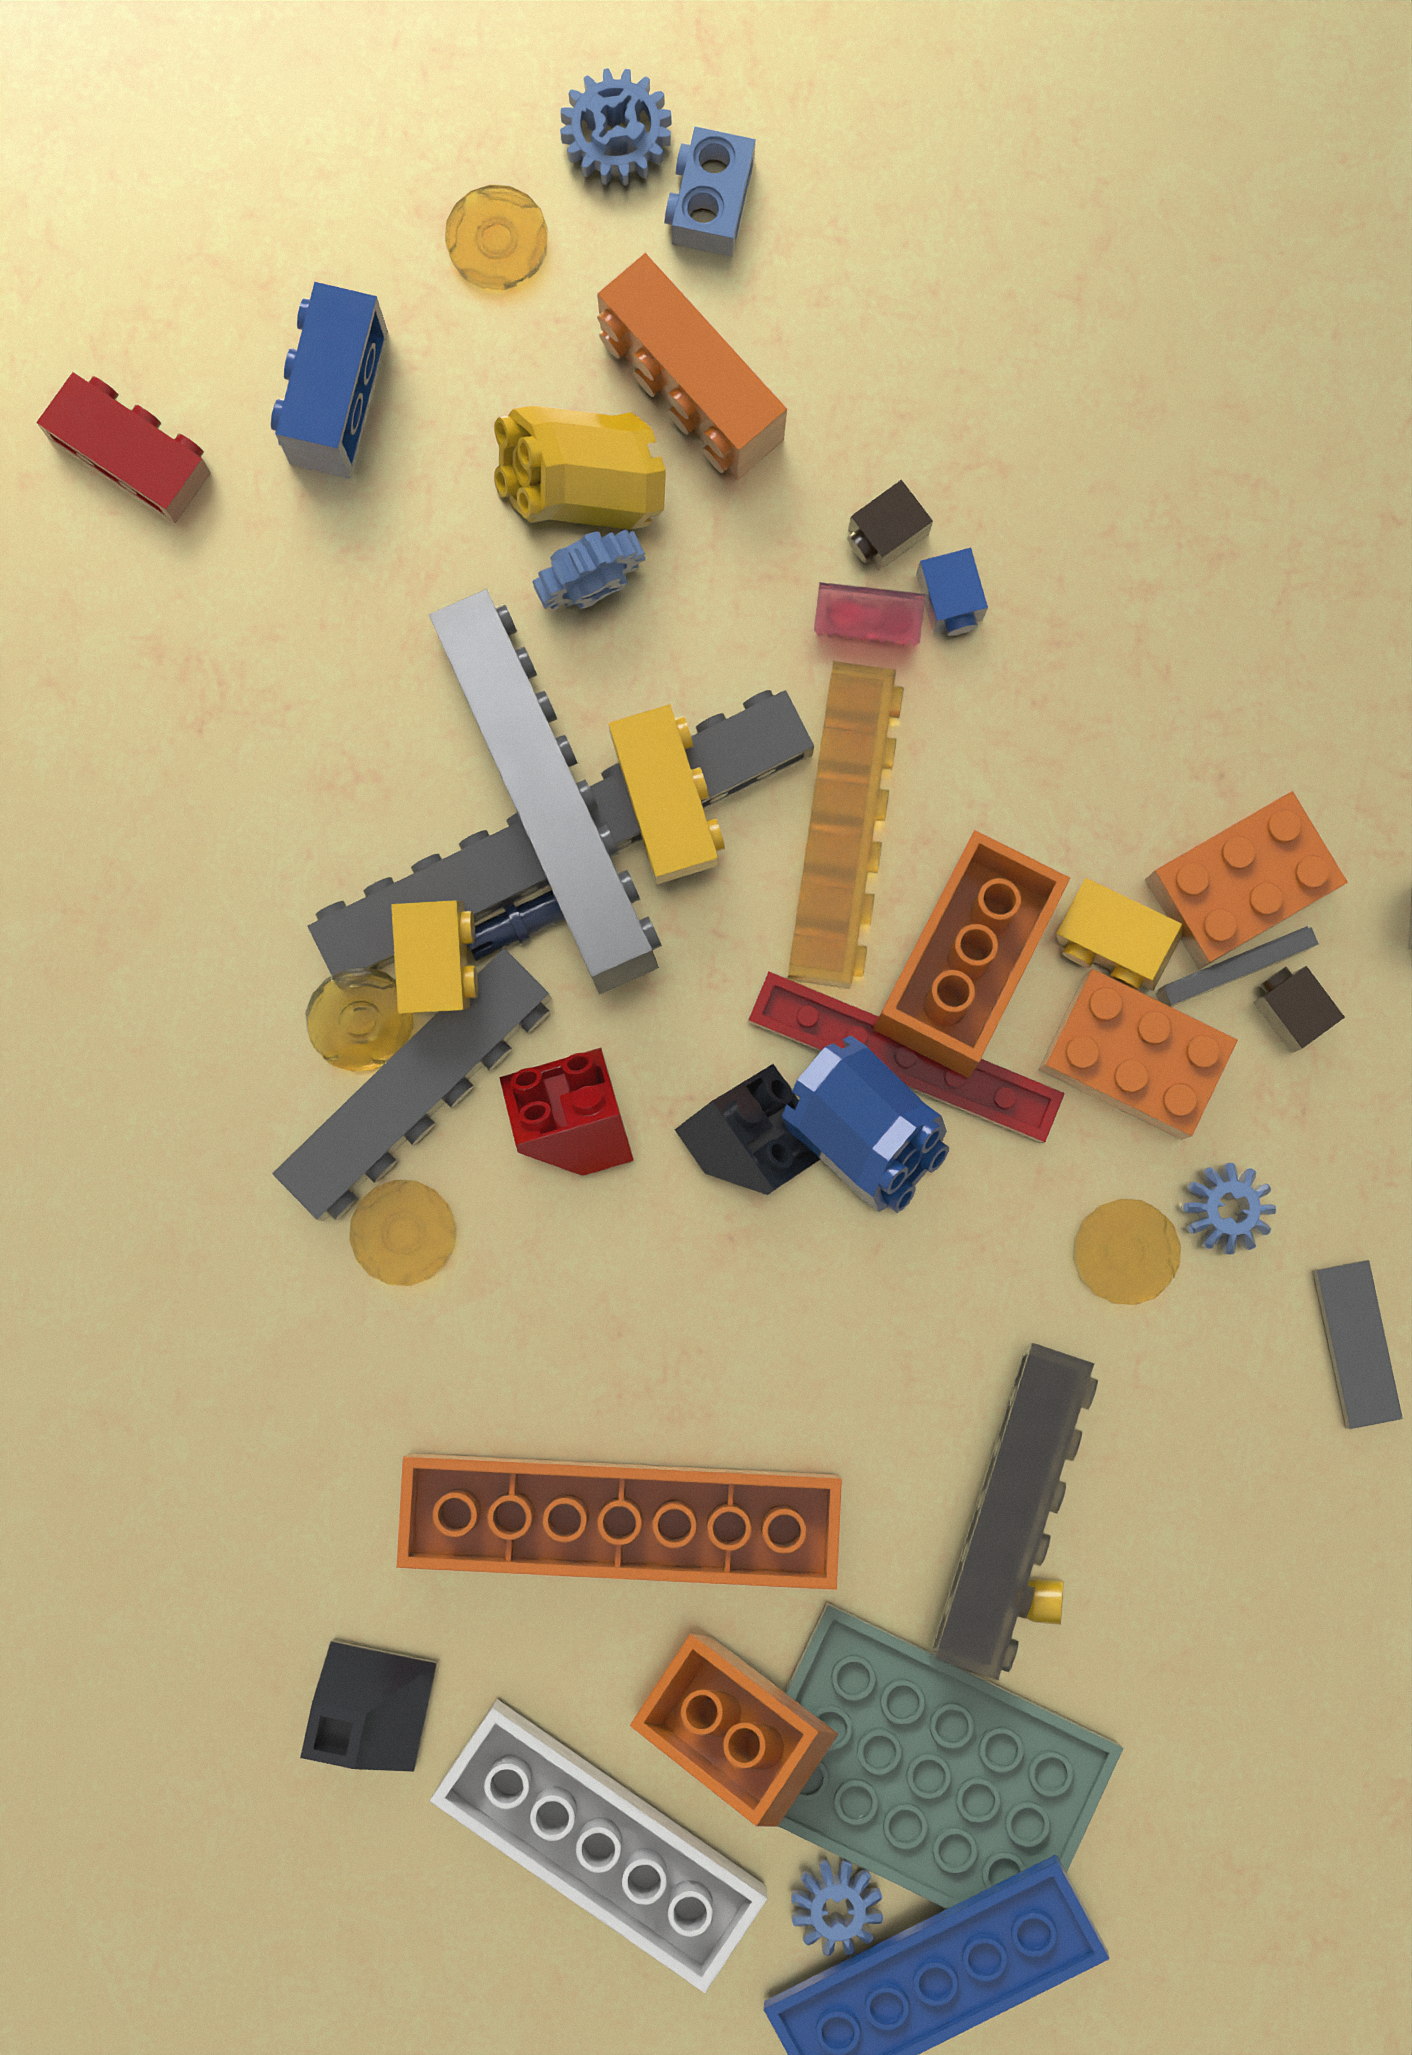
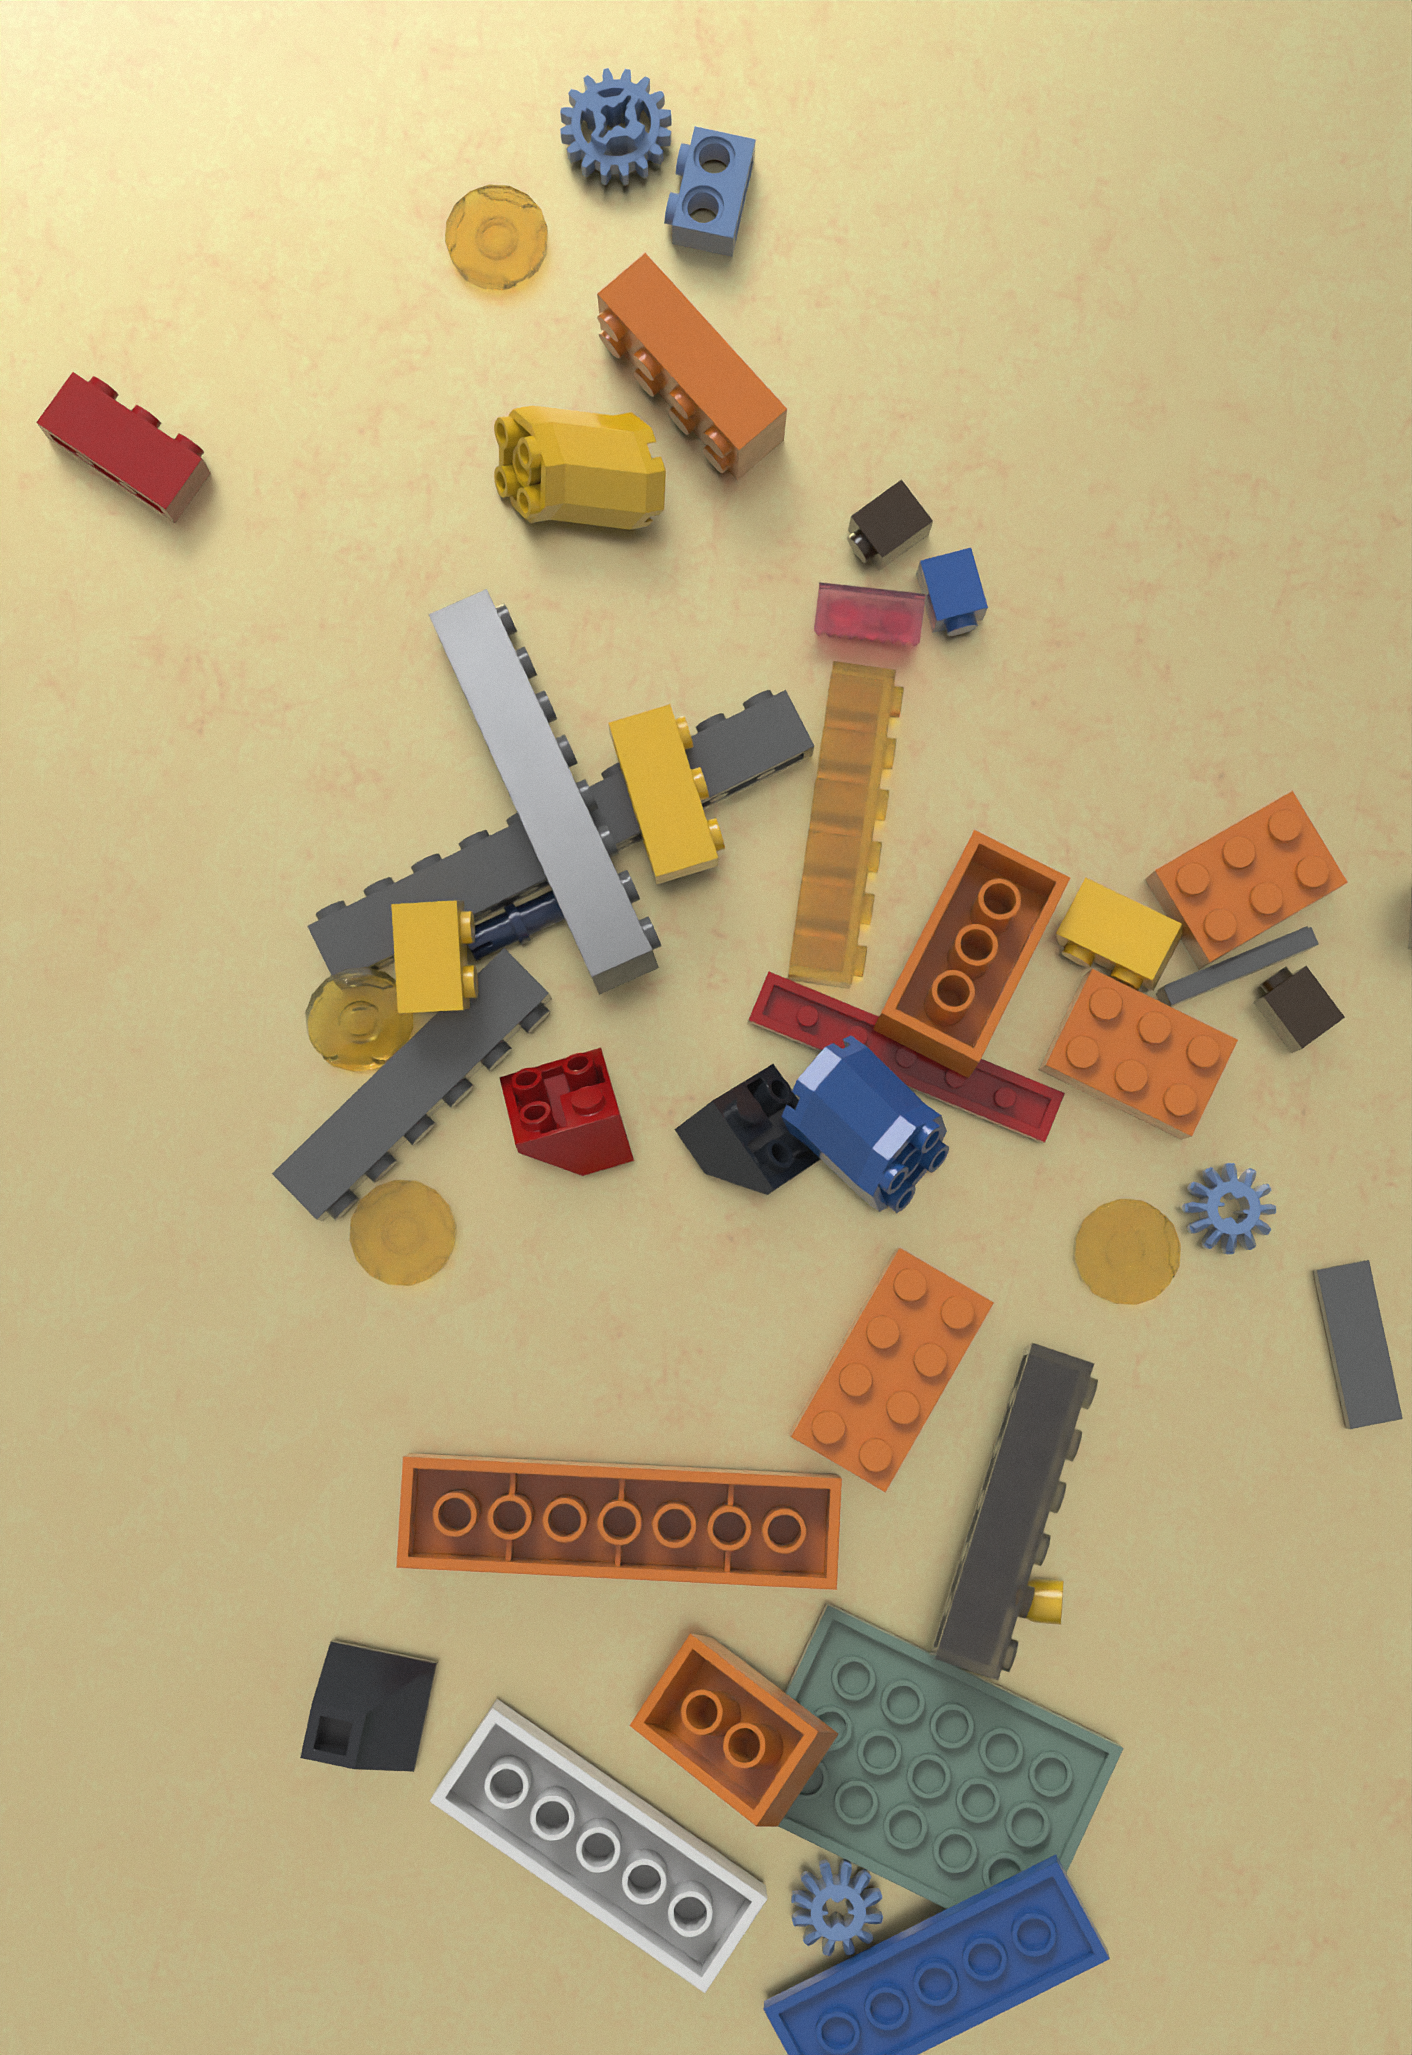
blue brick [271,282,388,479] -> none
medium blue gear [532,530,646,610] -> none
none -> orange brick [789,1248,994,1492]

